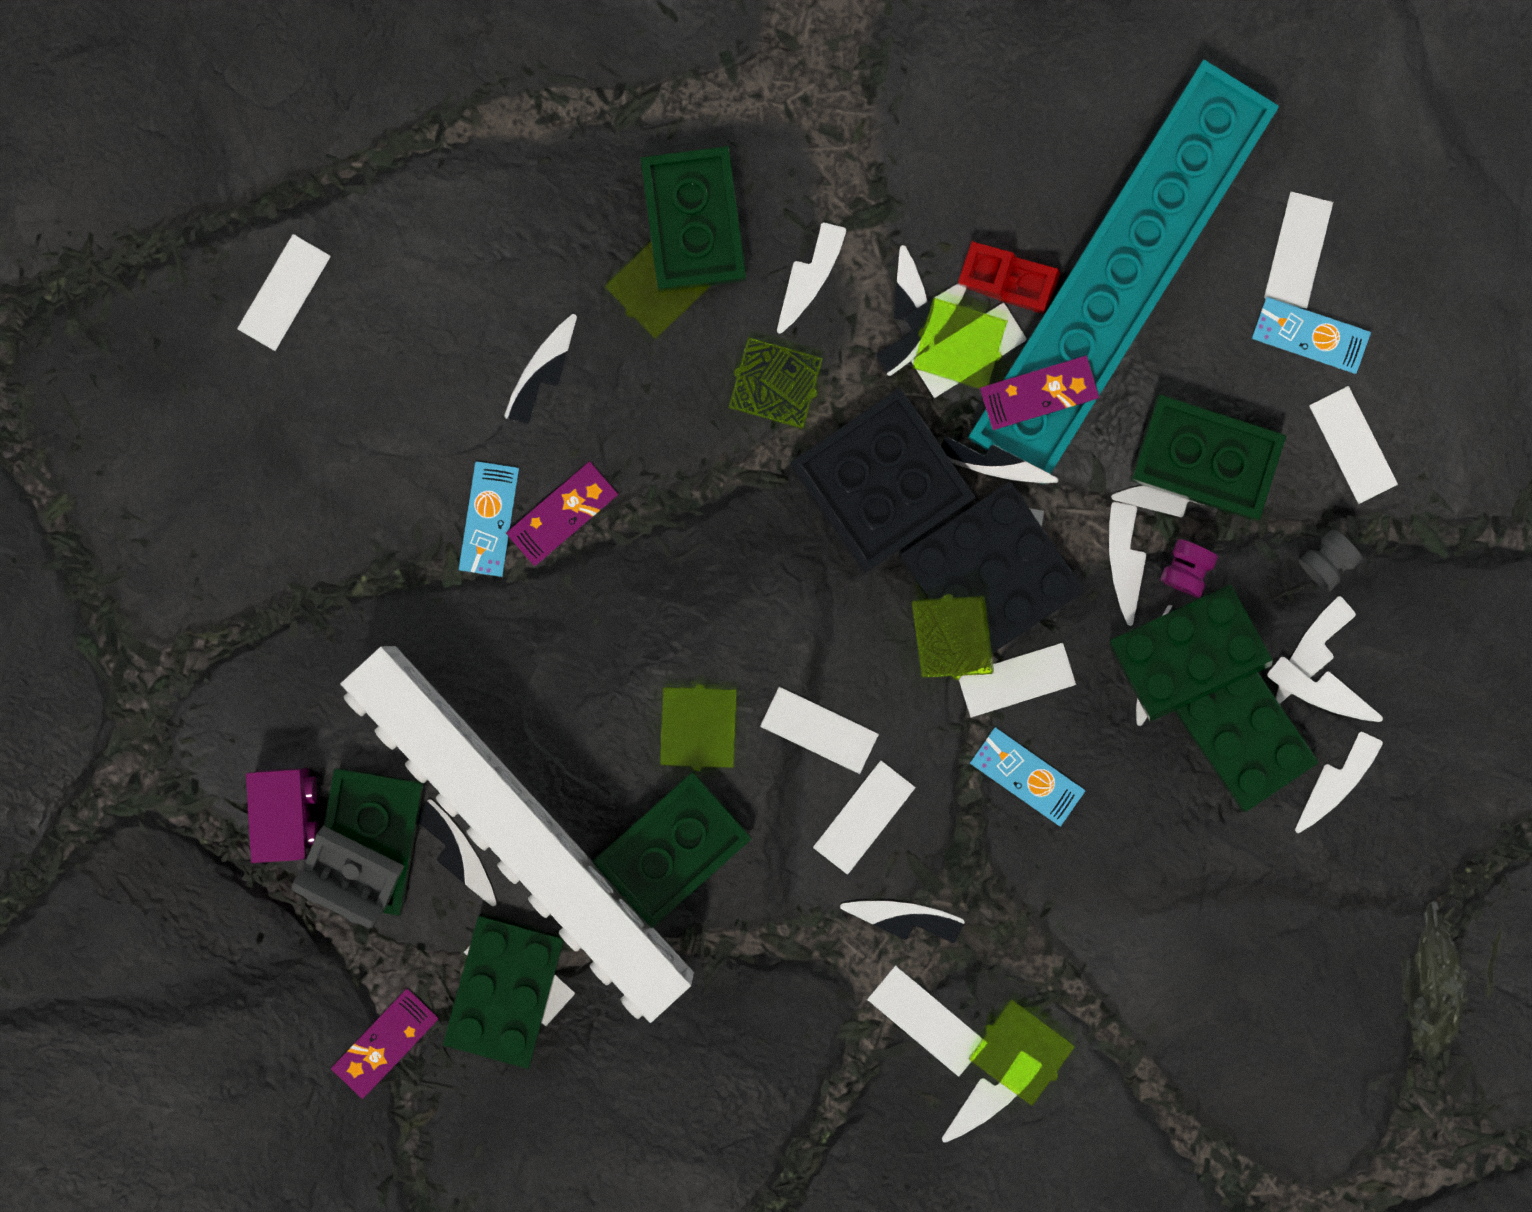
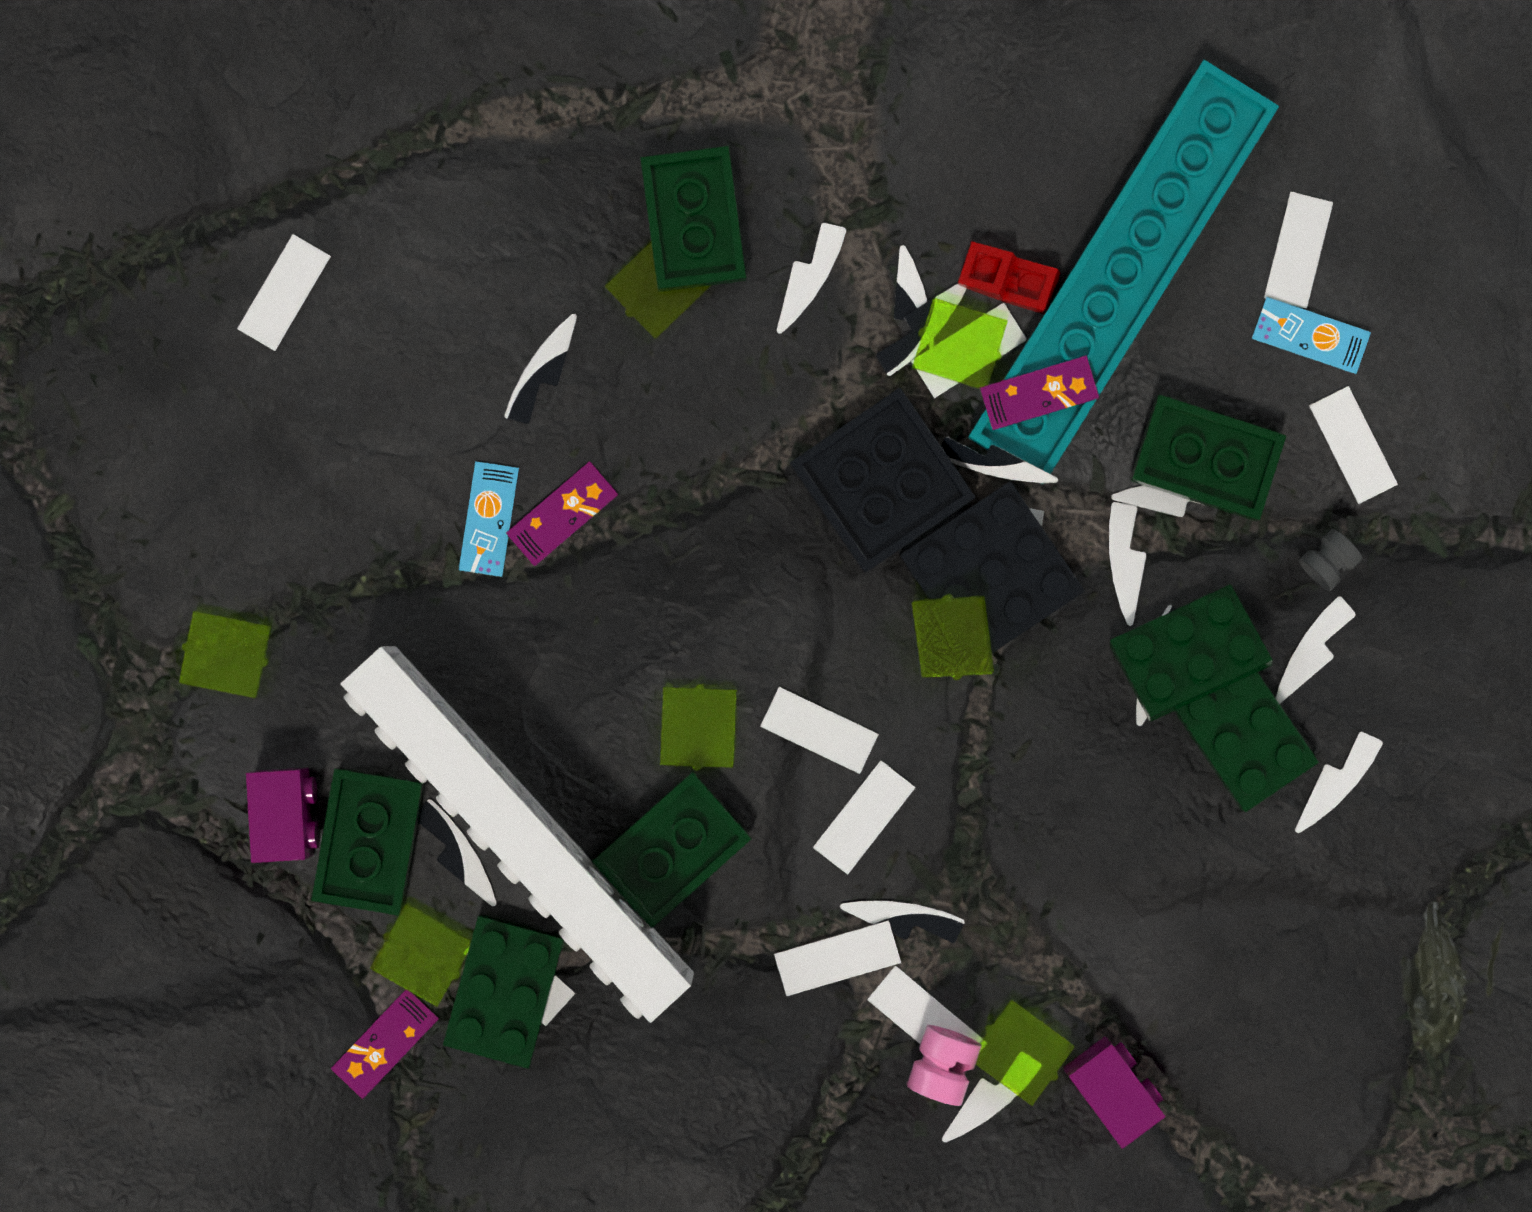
dark grey bracket [291,826,404,928] -> none
clear neon green piece [728,337,823,429] -> none
white sticker [958,643,1076,717] -> none
medium azure sticker [970,727,1085,827] -> none
magenta wheel [1159,539,1219,598] -> none
white sticker [1267,657,1383,722] -> none
none -> clear neon green piece [179,611,271,698]
none -> clear neon green piece [370,904,471,1007]
none -> white sticker [774,920,901,996]
none -> bright pink wheel [906,1025,982,1106]
none -> magenta brick [1063,1036,1166,1149]

